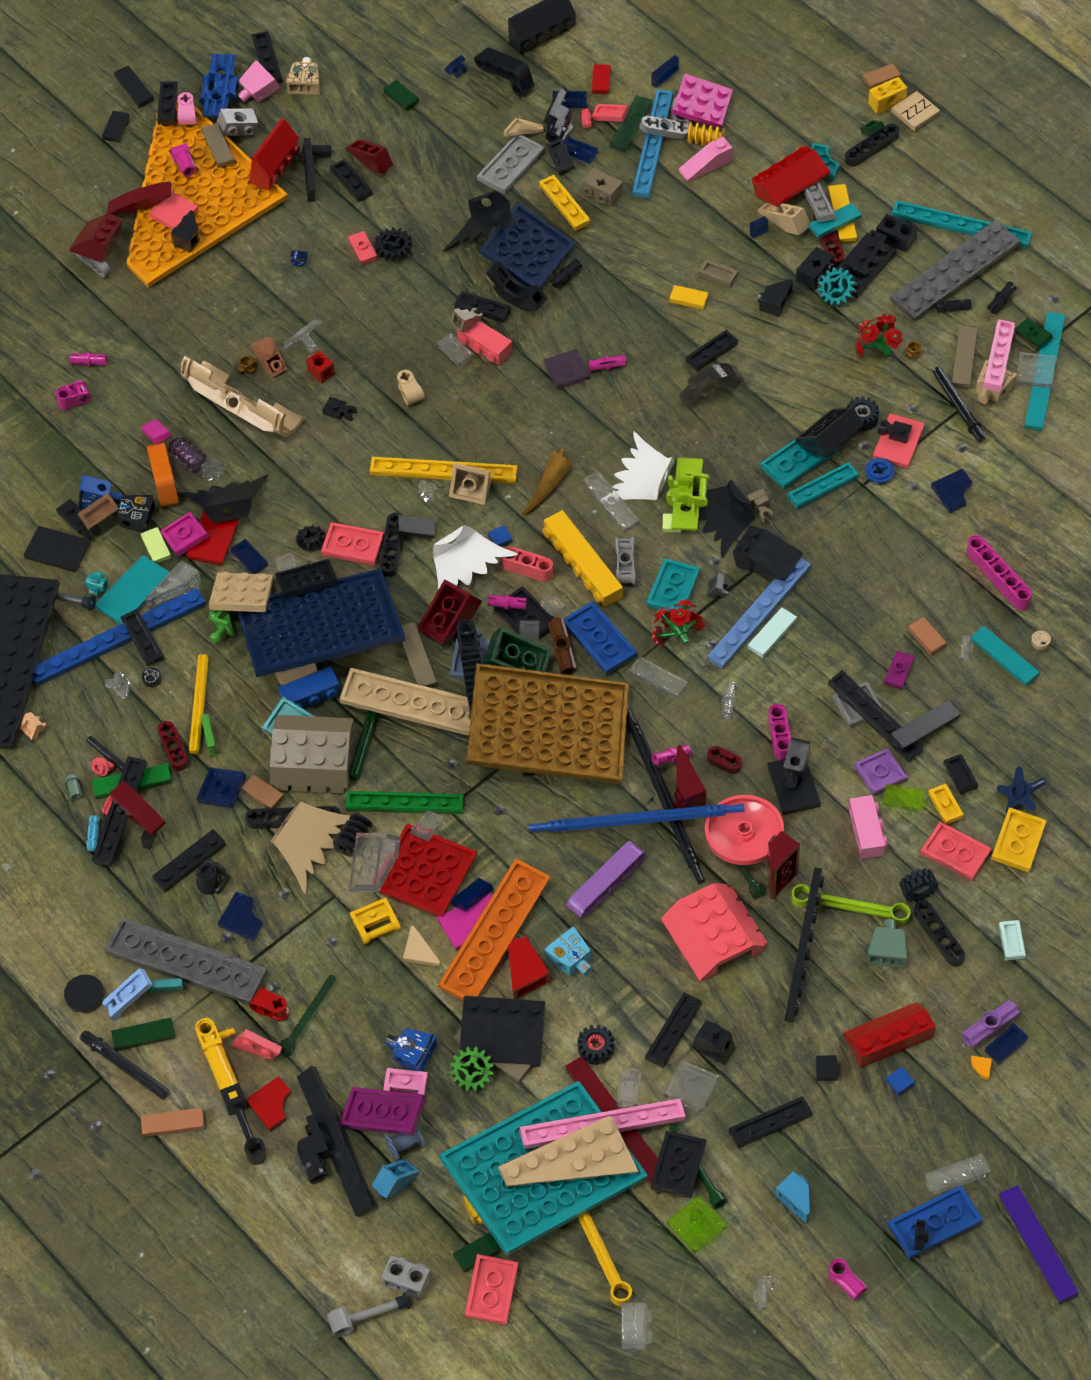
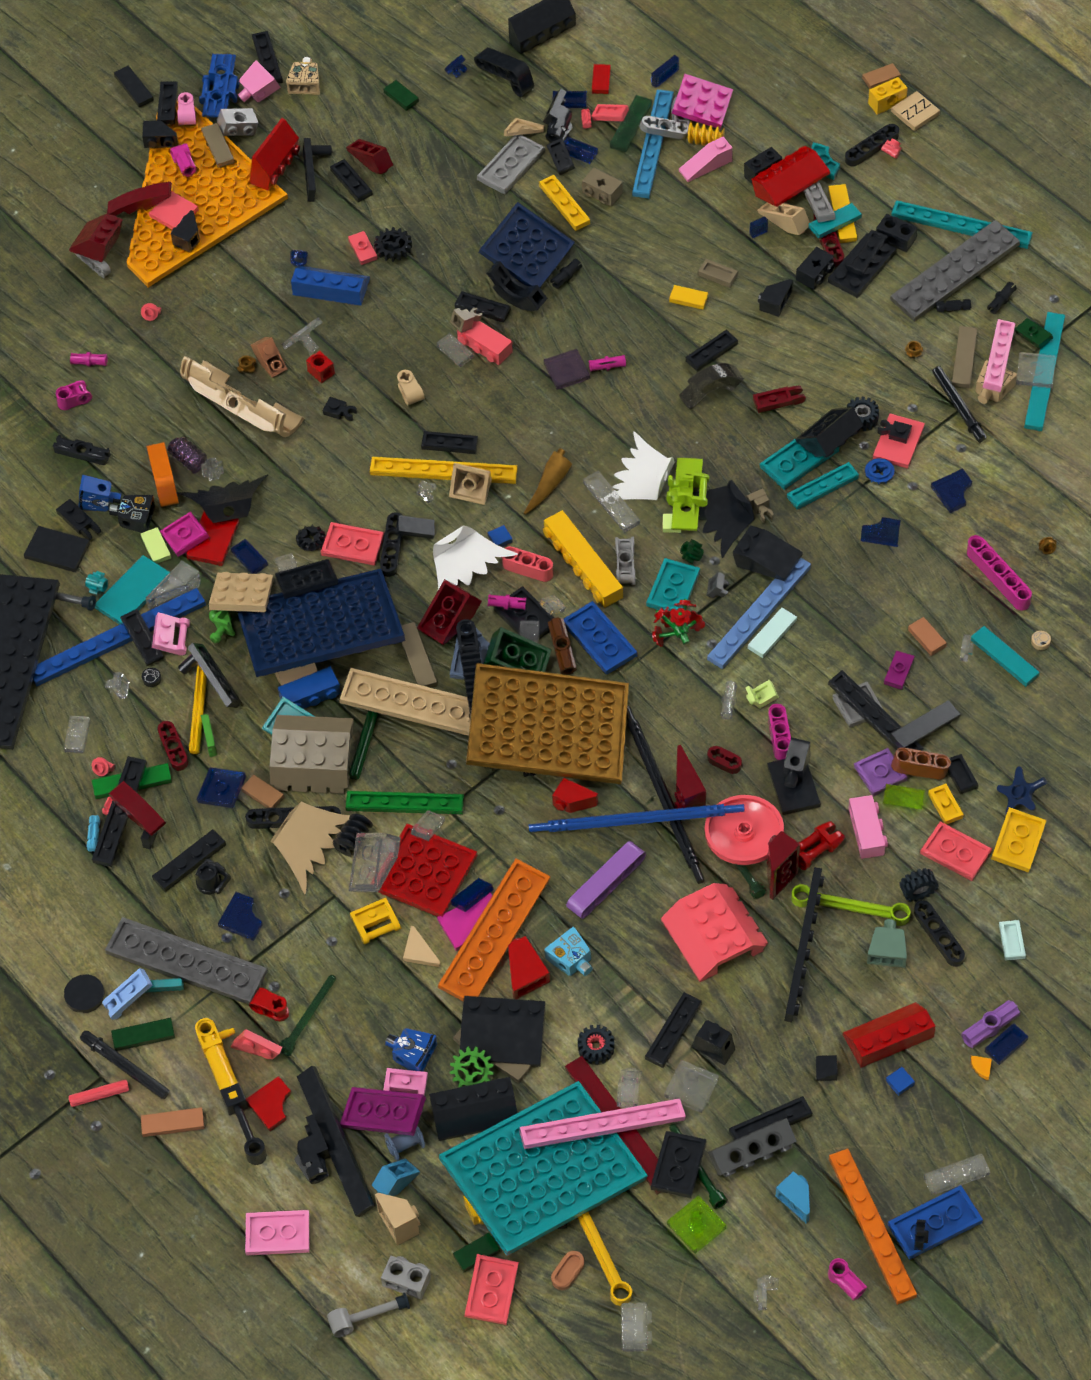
light nougat tile [20,712,46,740] -> none
sand green pin [64,774,82,800] -> none
medium nougat tile [77,493,119,530] -> none
black bar [86,736,125,771] -> none
black tile [102,111,130,142] -> none
dark pink tile [140,419,171,444] -> none
black piece [443,191,515,251] -> none
tan wing [498,1115,639,1187] -> none
clear tile [629,656,688,699] -> none
dark pink pin [652,744,691,766] -> none
teal gear [818,267,857,307] -> none
red plant [854,313,903,358] -> none
dark green tile [860,120,885,135] -> none
dark purple tile [999,1185,1079,1304] -> none
none -> black piece [53,435,111,465]
none -> clear plate [64,716,90,753]
none -> coral axle [69,1080,129,1107]
none -> coral plate [141,303,161,321]
none -> black slope [142,120,179,148]
none -> bright pink plate [152,612,190,655]
none -> black piece [178,643,242,708]
none -> bright pink plate [245,1210,310,1256]
none -> blue slope [291,266,370,306]
none -> tan slope [375,1193,421,1245]
none -> black tile [421,431,478,454]
none -> black slope [429,1077,518,1141]
none -> nougat tile [551,1251,584,1290]
none -> red slope [552,778,598,813]
none -> dark green gear [680,539,704,564]
none -> dark grey brick [708,1118,797,1177]
none -> black brick [744,147,782,185]
none -> yellowish green bracket [746,680,779,709]
none -> dark red hinge [753,385,806,413]
none -> red piece [792,821,845,870]
none -> orange plate [829,1148,917,1305]
none -> clear blue tile [861,517,901,547]
none -> coral plate [881,138,902,159]
none -> dark orange beam [891,748,951,780]
none -> pearl gold plate [1039,537,1057,554]

